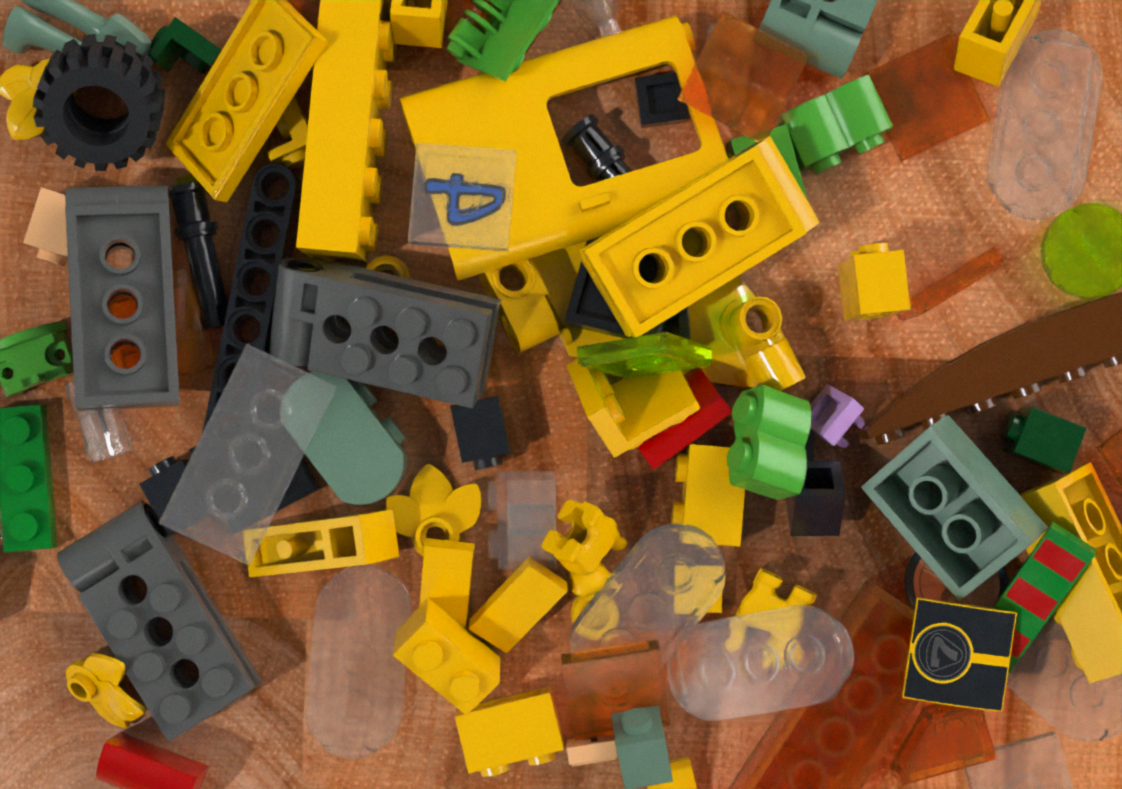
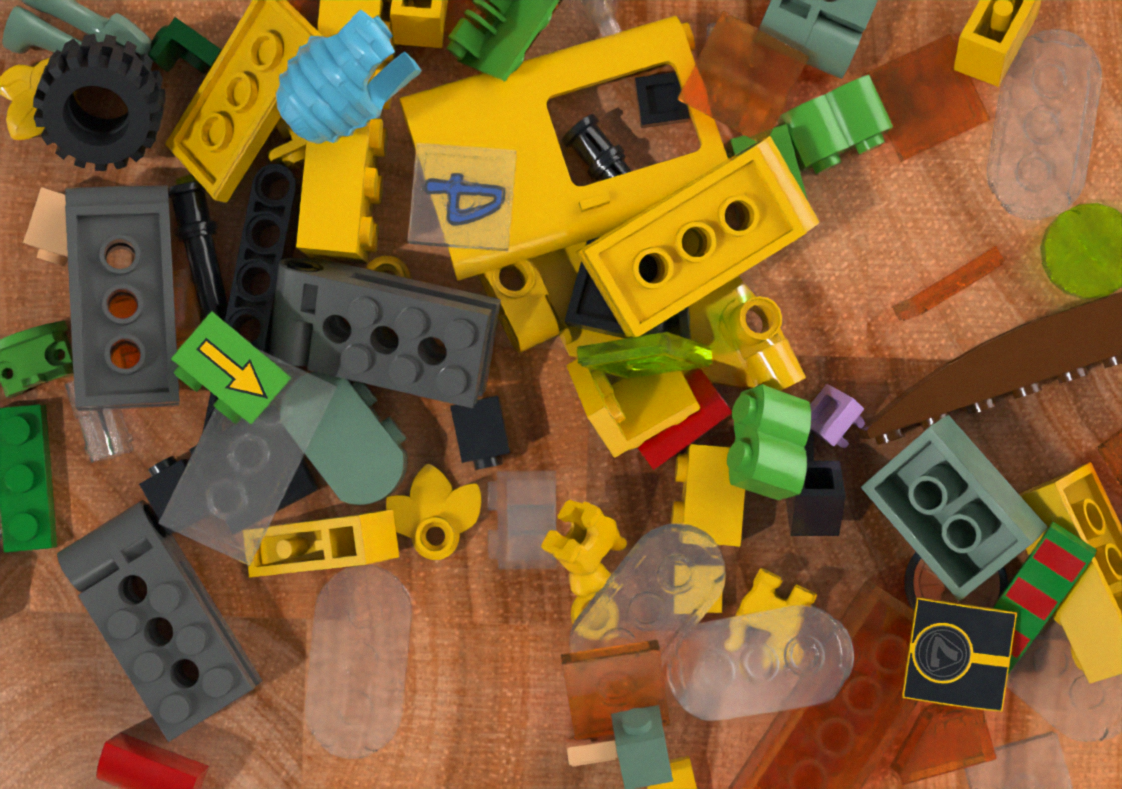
yellow plate [65,653,147,729] -> none
yellow brick [392,597,500,716] -> none
yellow tile [419,538,475,629] -> none
yellow brick [454,686,564,777] -> none
yellow tile [469,556,567,654] -> none
yellow brick [838,243,911,322] -> none
dark green brick [1002,407,1087,474] -> none
none -> bright green brick [171,311,291,425]
none -> medium azure hair [276,10,422,144]

